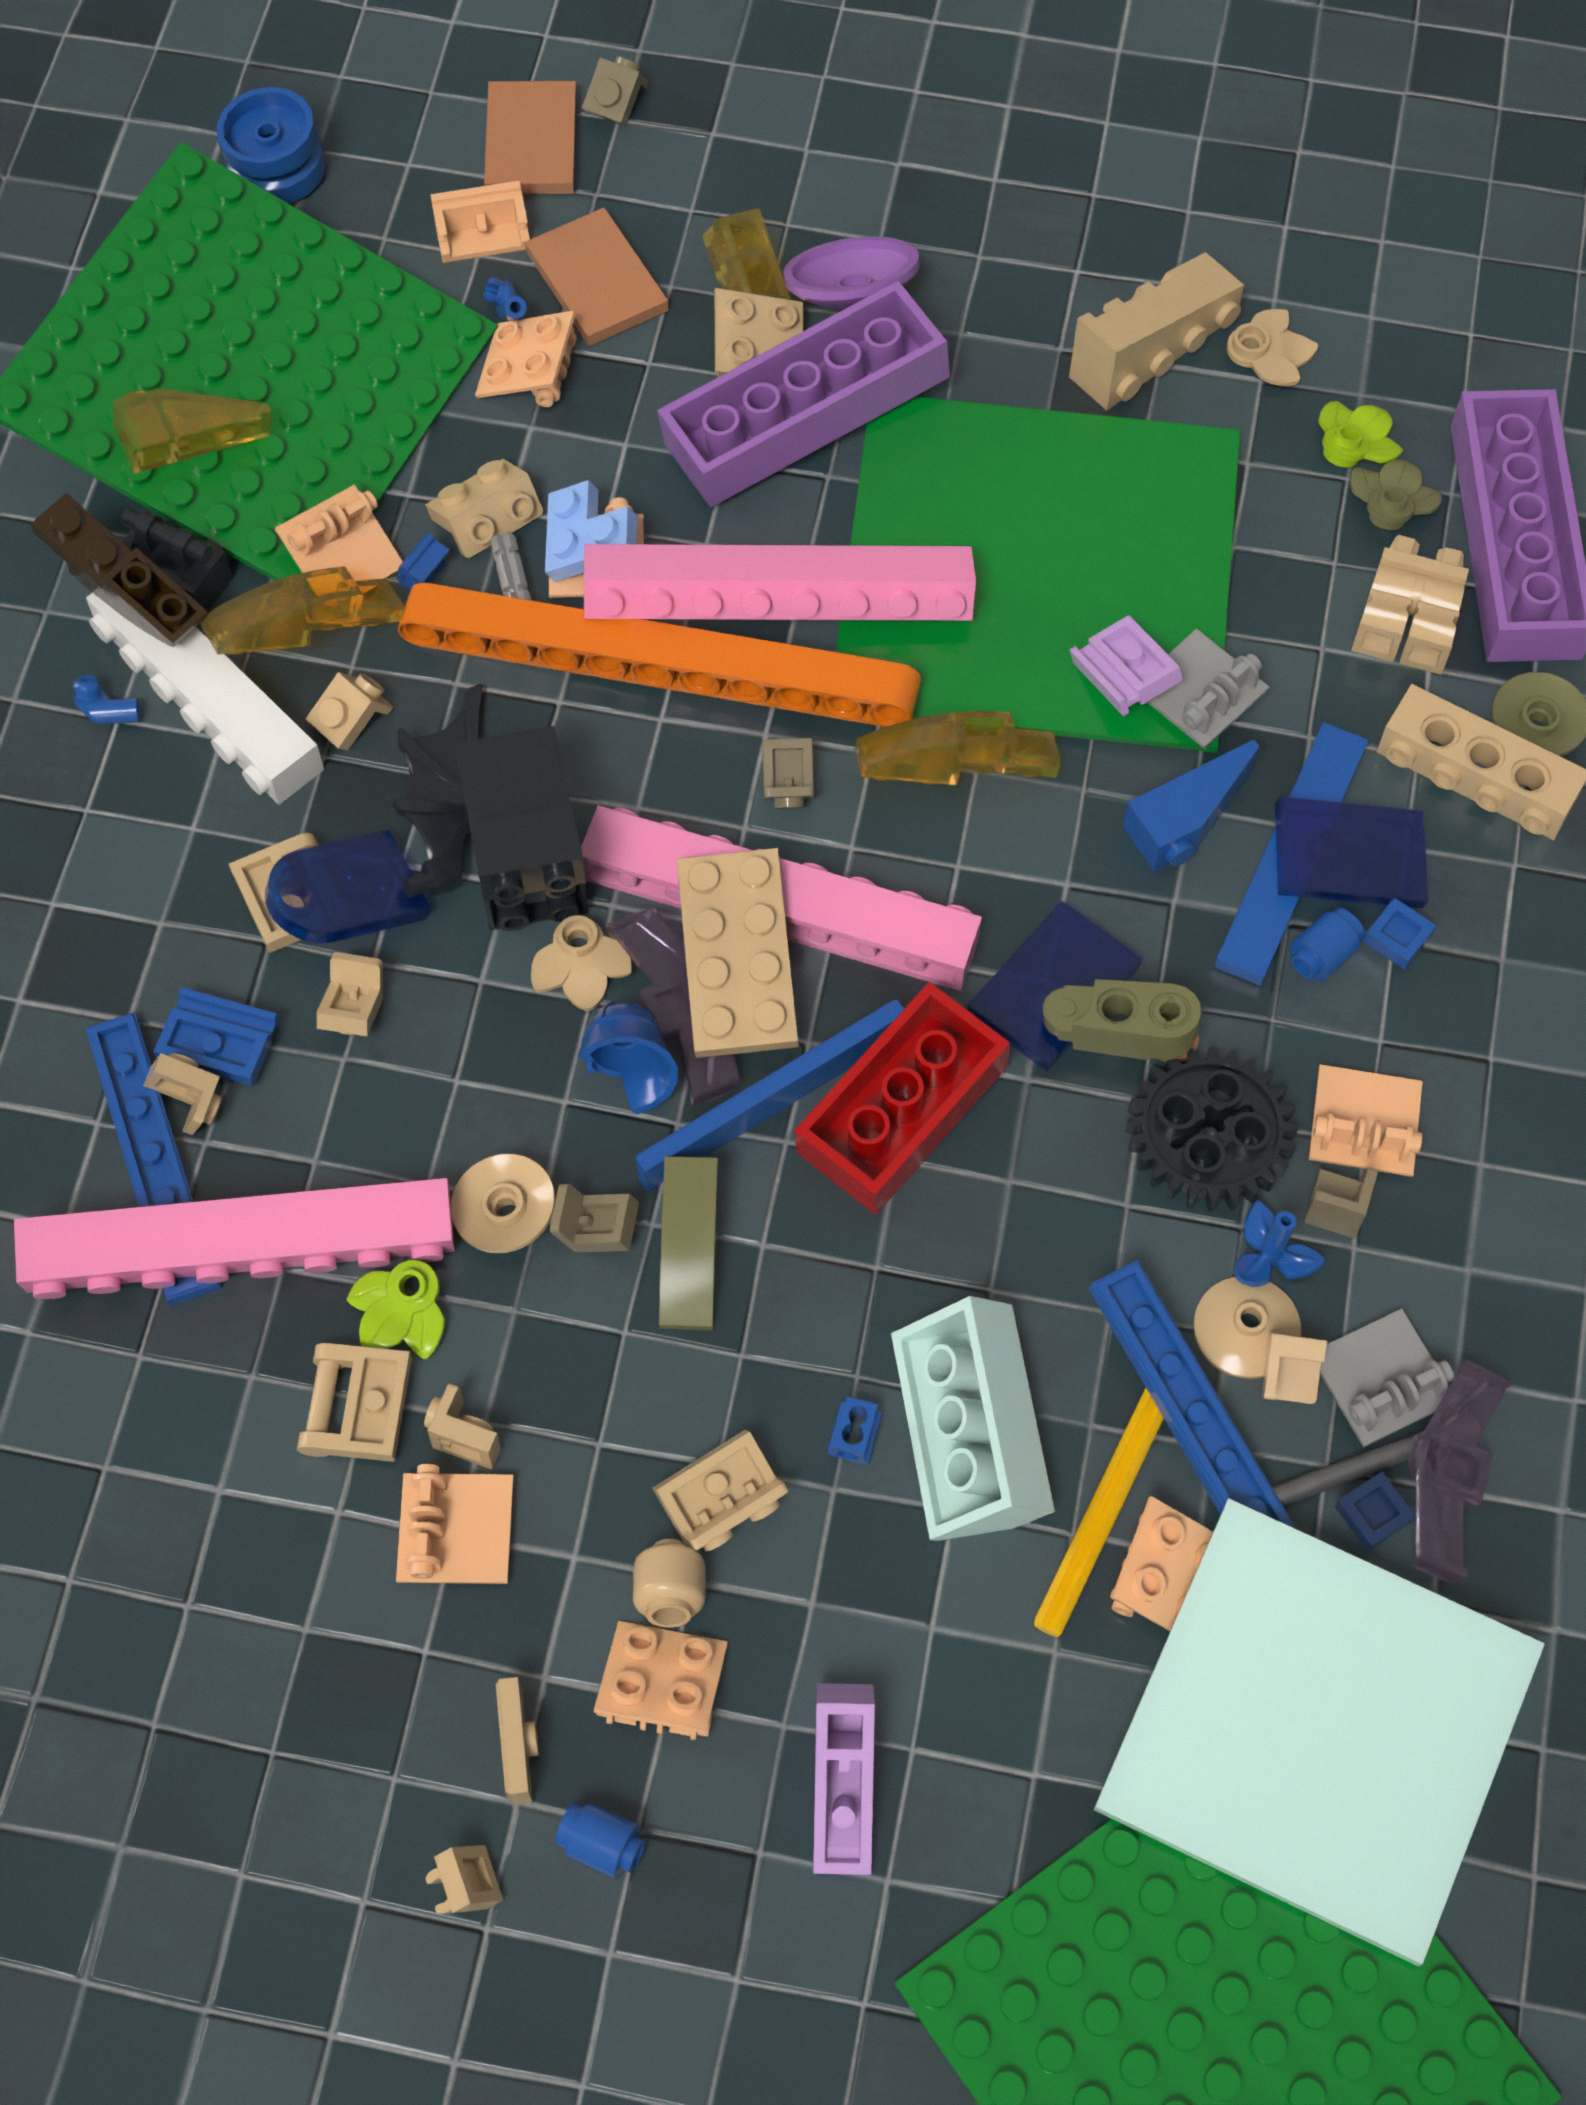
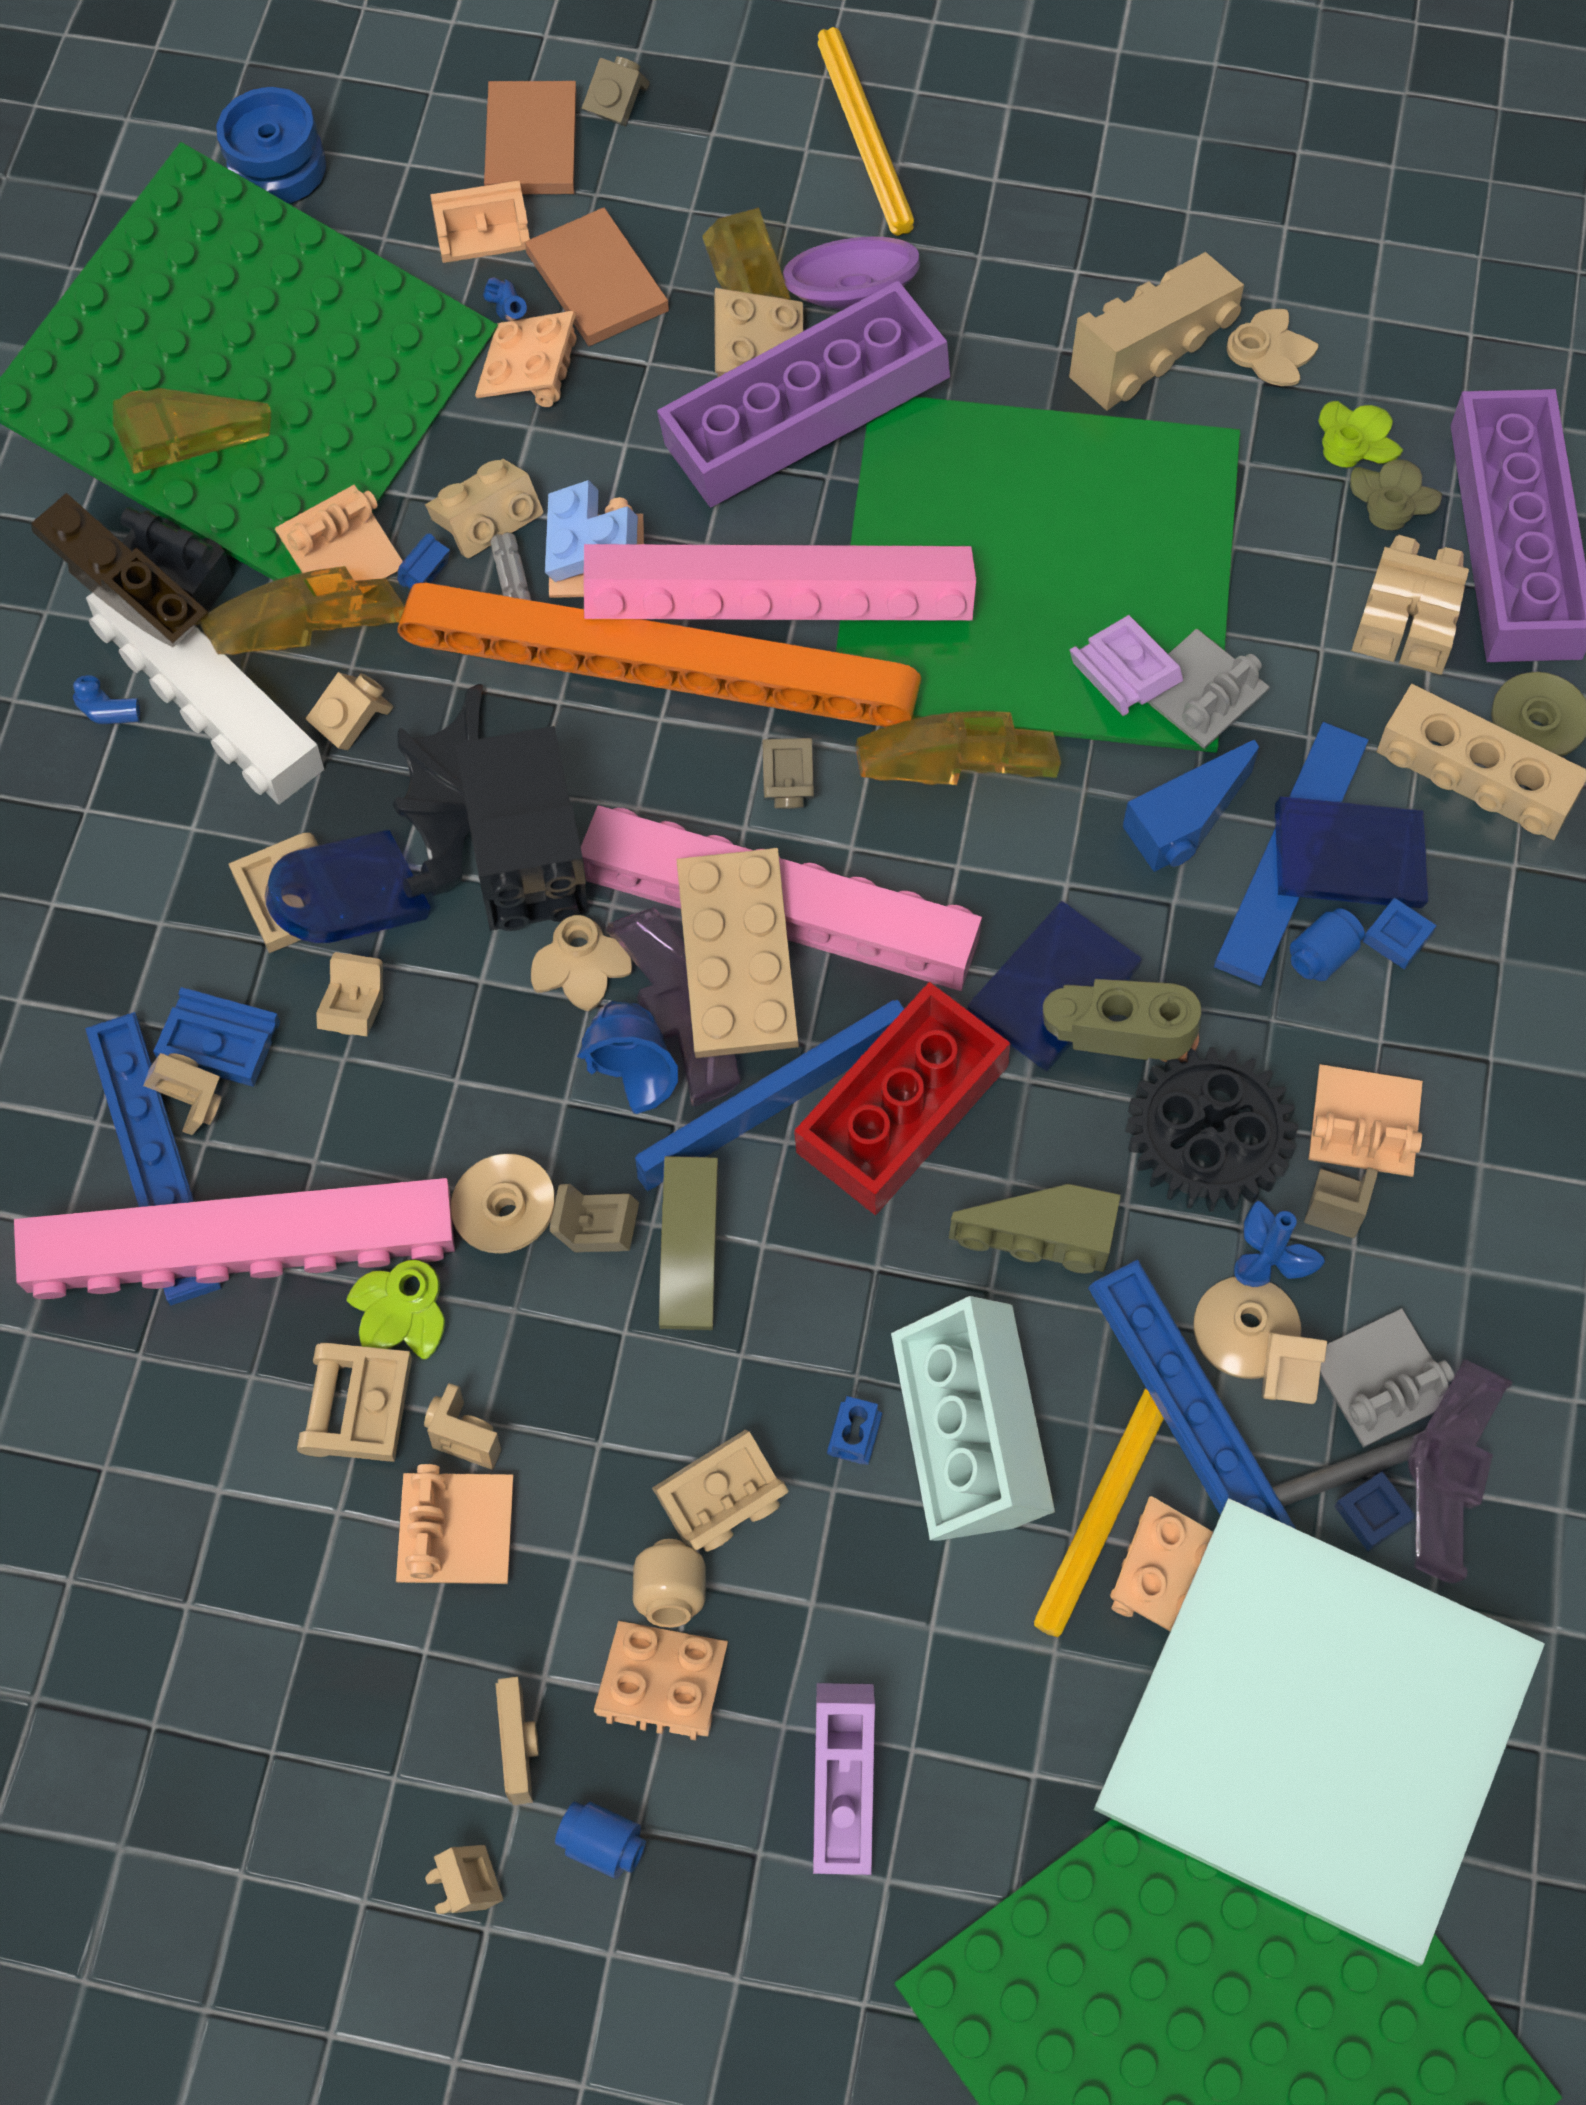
none -> yellow axle [818,27,914,236]
none -> olive slope [949,1184,1121,1274]

